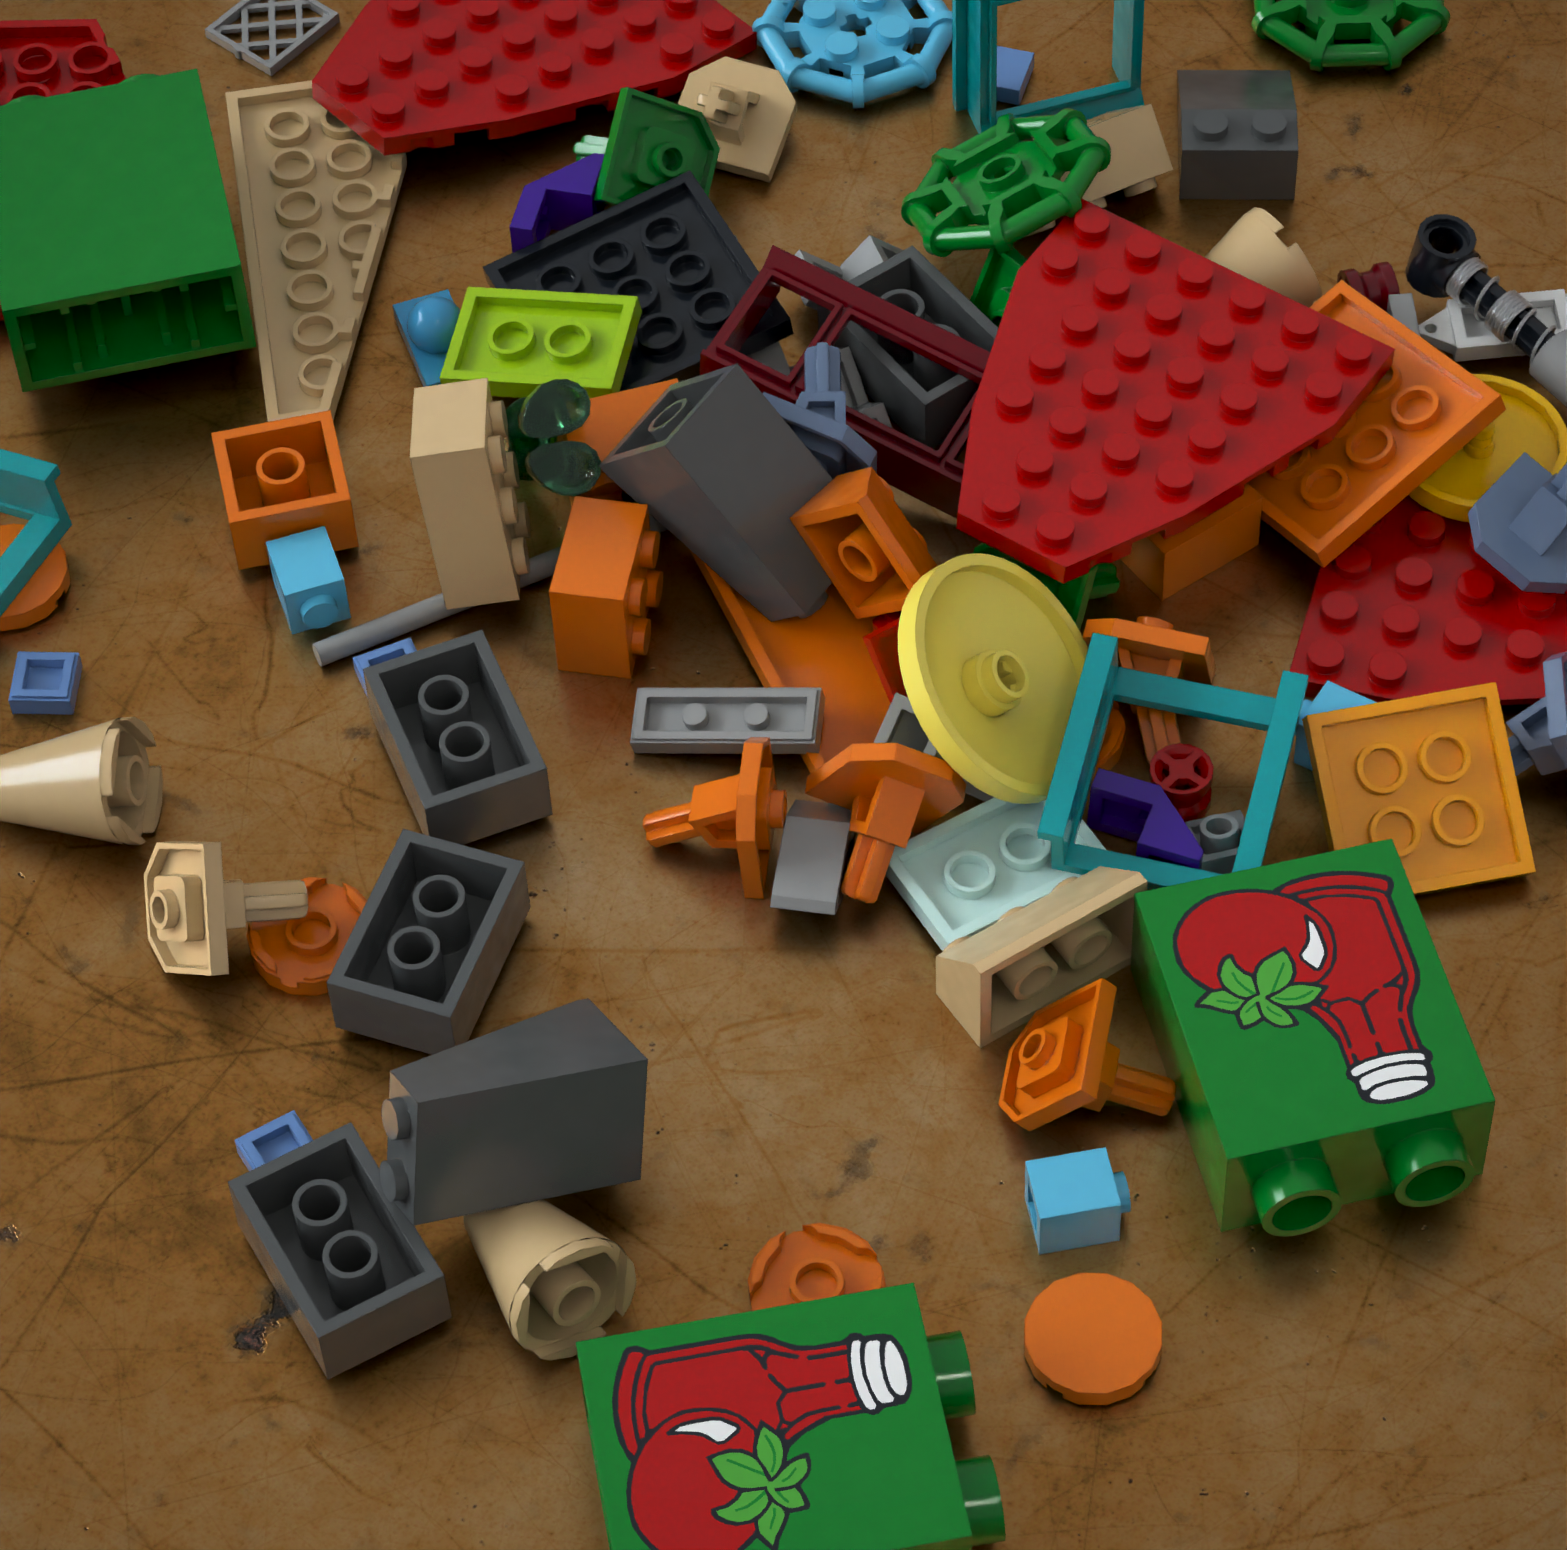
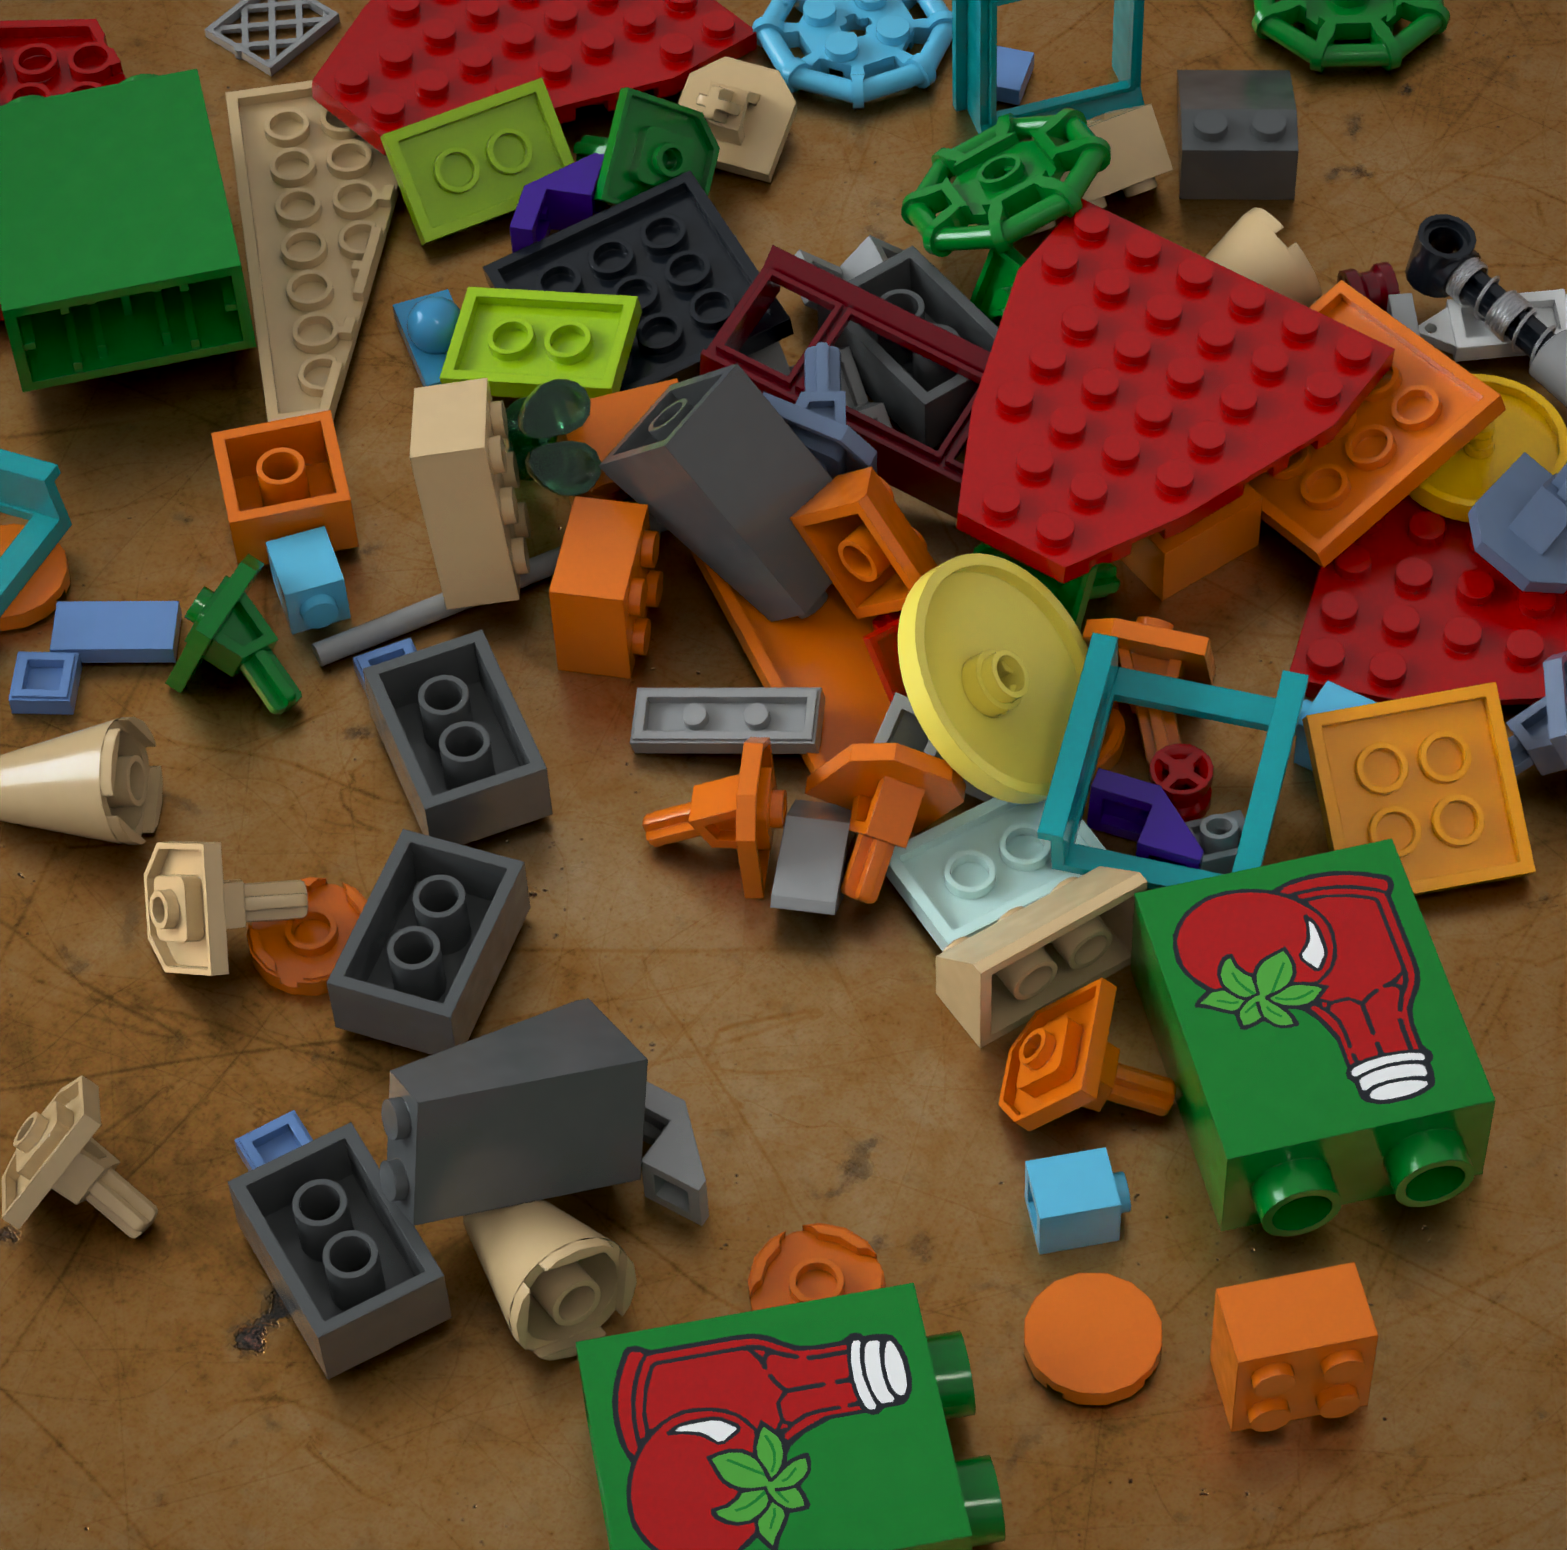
none -> tan piece [1,1076,158,1238]
none -> medium blue tile [50,601,182,663]
none -> green piece [165,554,302,714]
none -> lime plate [380,78,574,246]
none -> light grey slope [641,1082,709,1226]
none -> orange brick [1210,1262,1378,1432]

